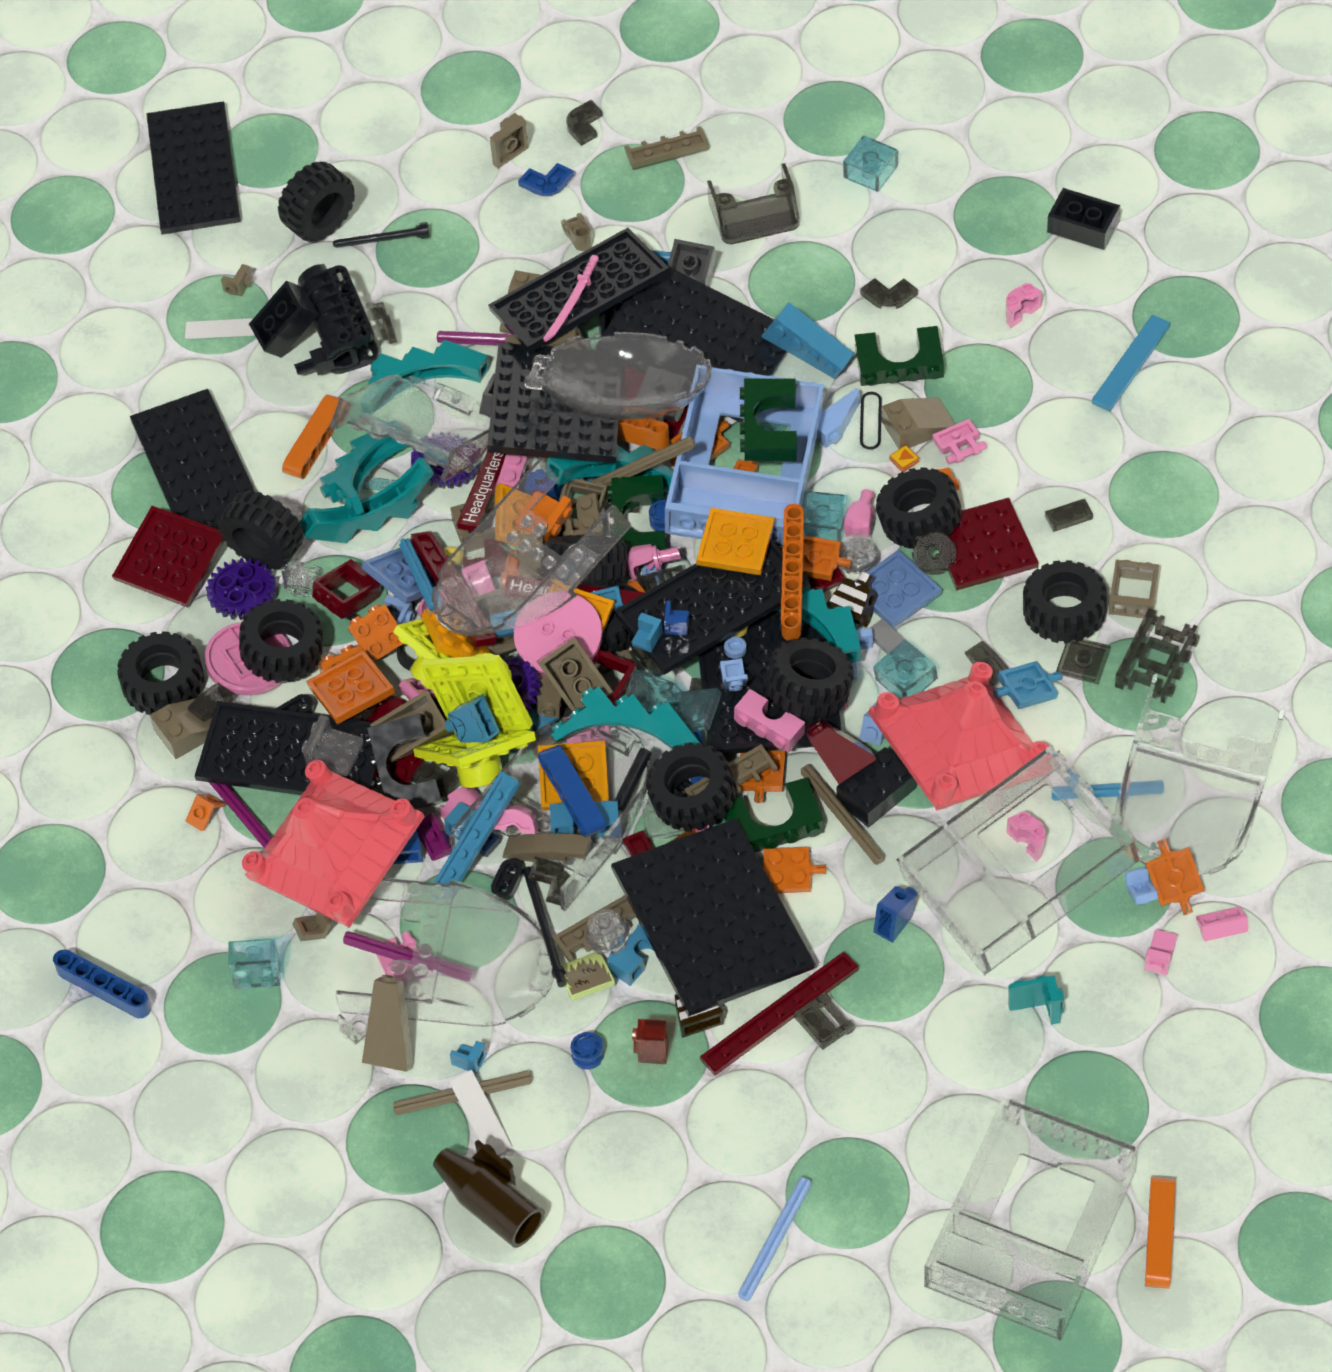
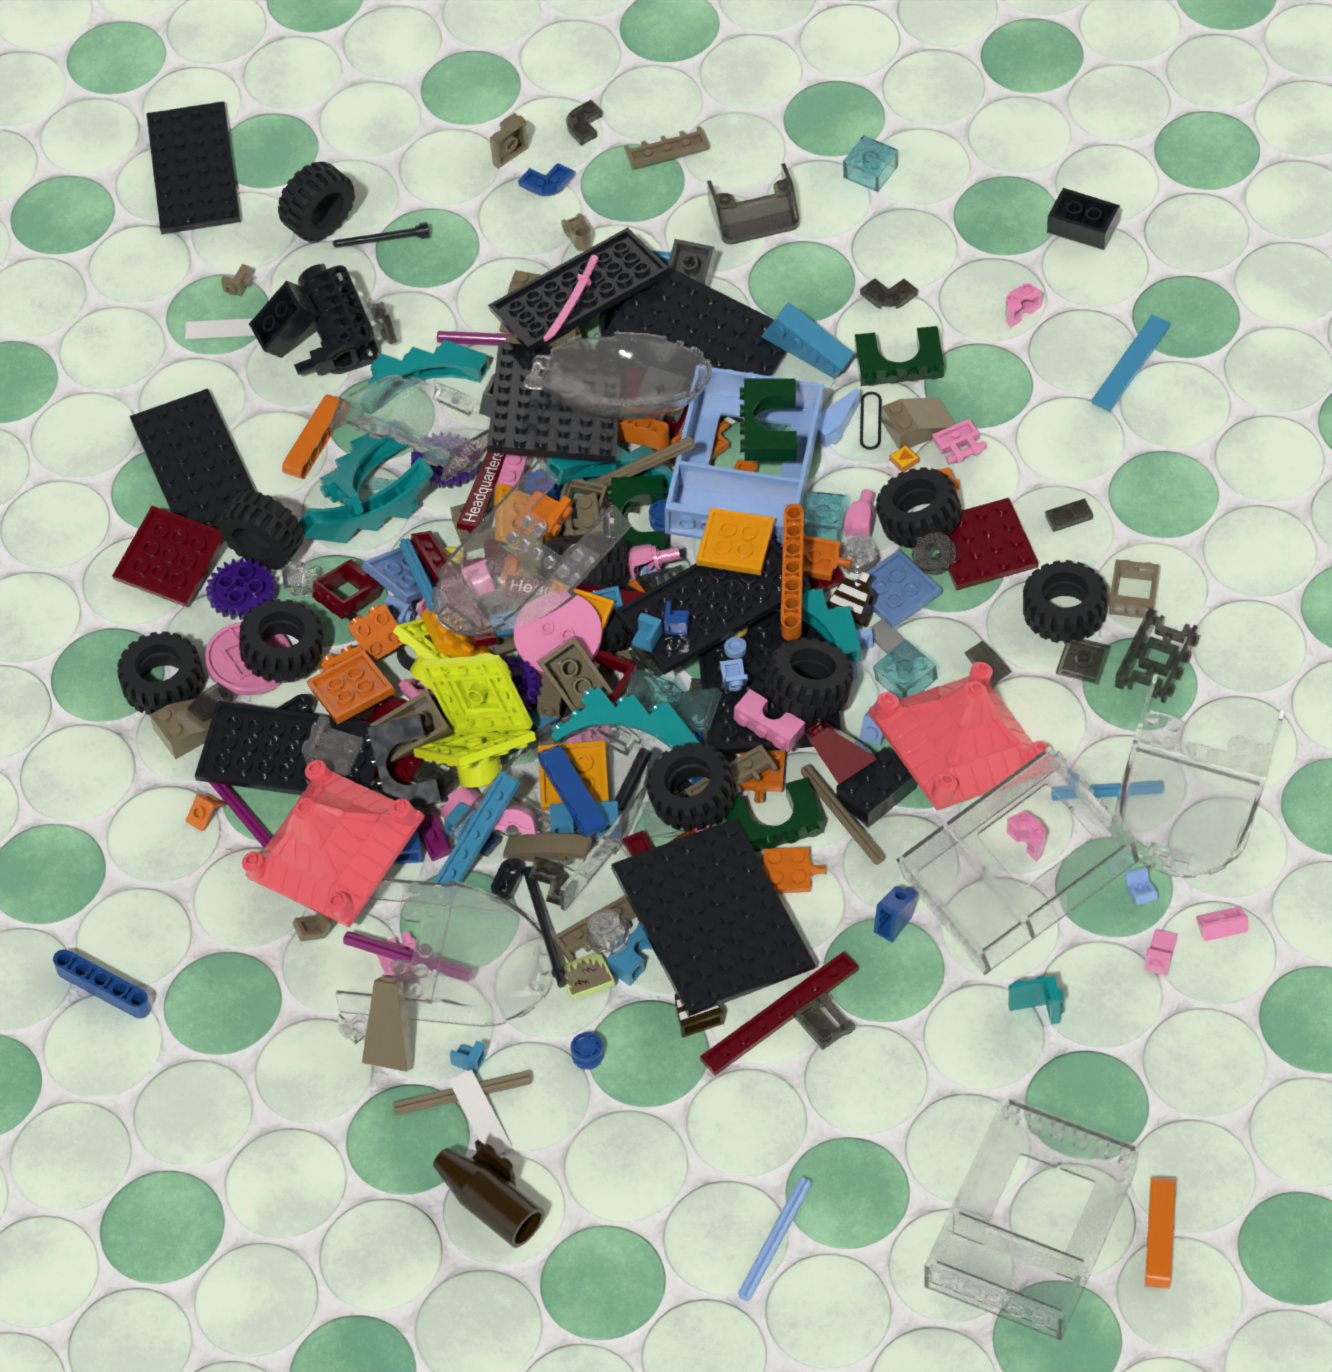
clear light blue brick [228,938,281,990] -> none
dark azure torso [445,694,500,742] -> none
clear red brick [632,1019,669,1064] -> none
dark azure plate [993,661,1062,709] -> none
orange plate [1145,839,1205,915] -> none

